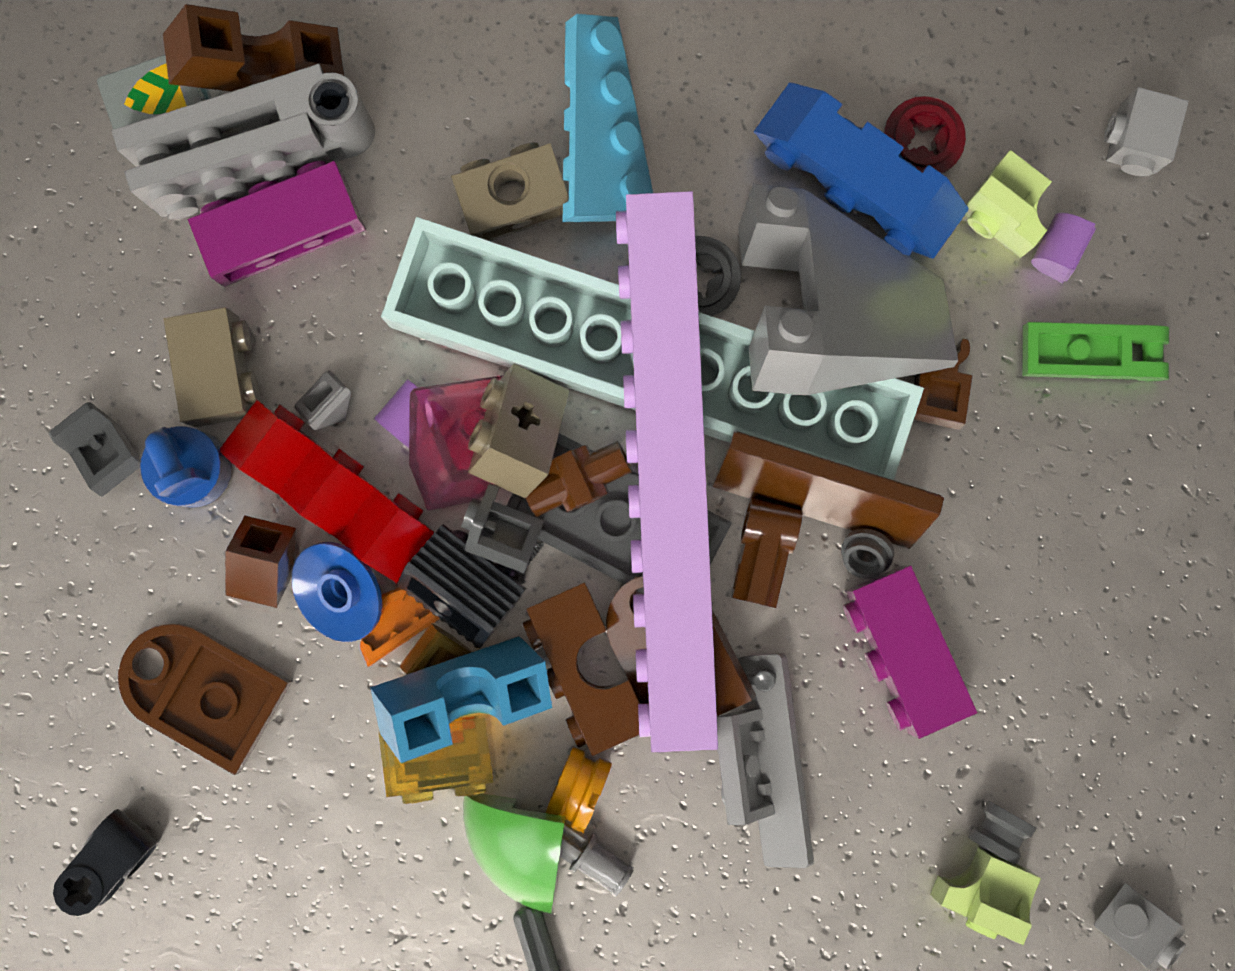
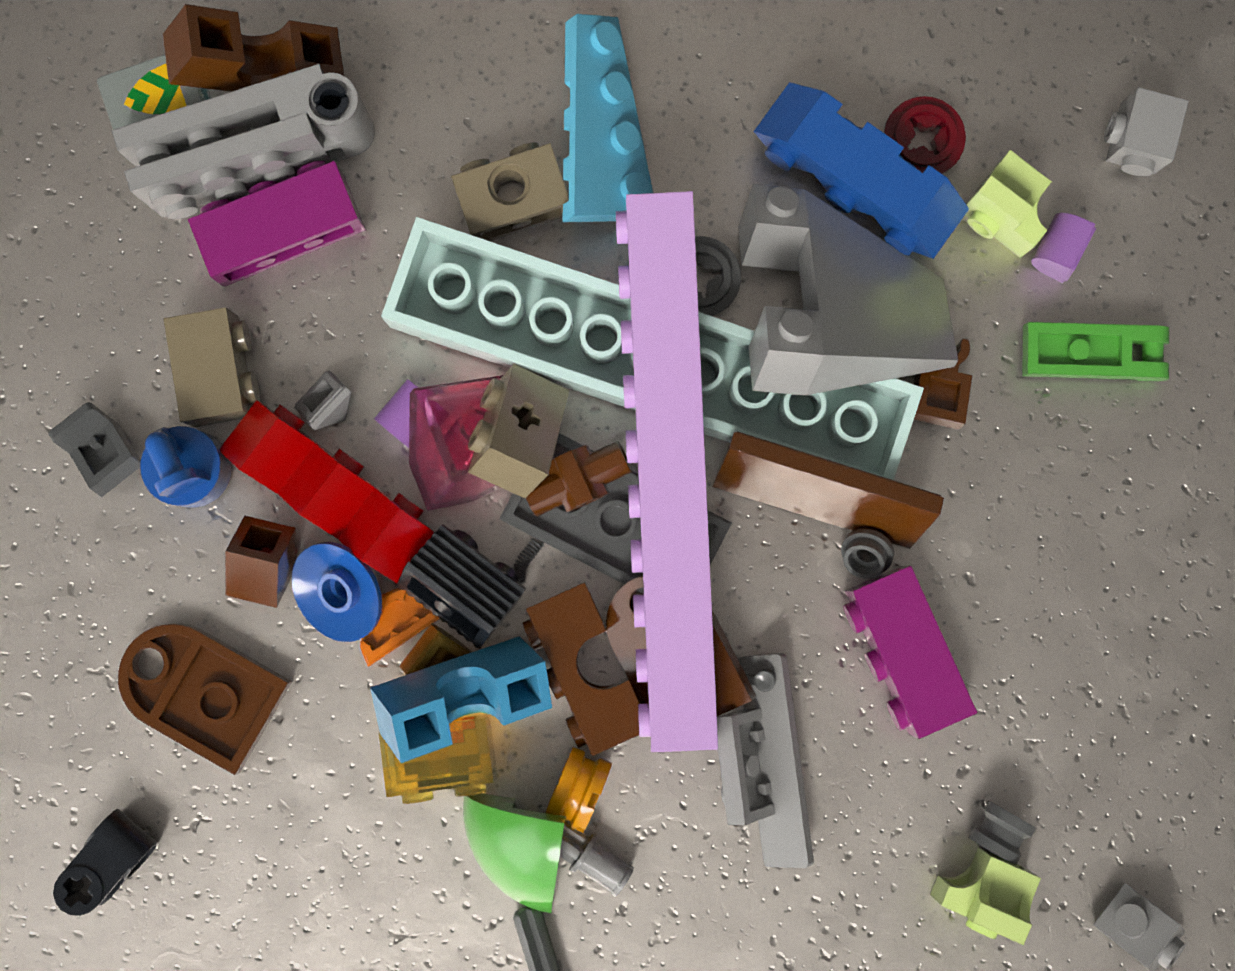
dark grey bracket [461,483,544,573] -> none
reddish brown piece [731,498,803,608] -> none

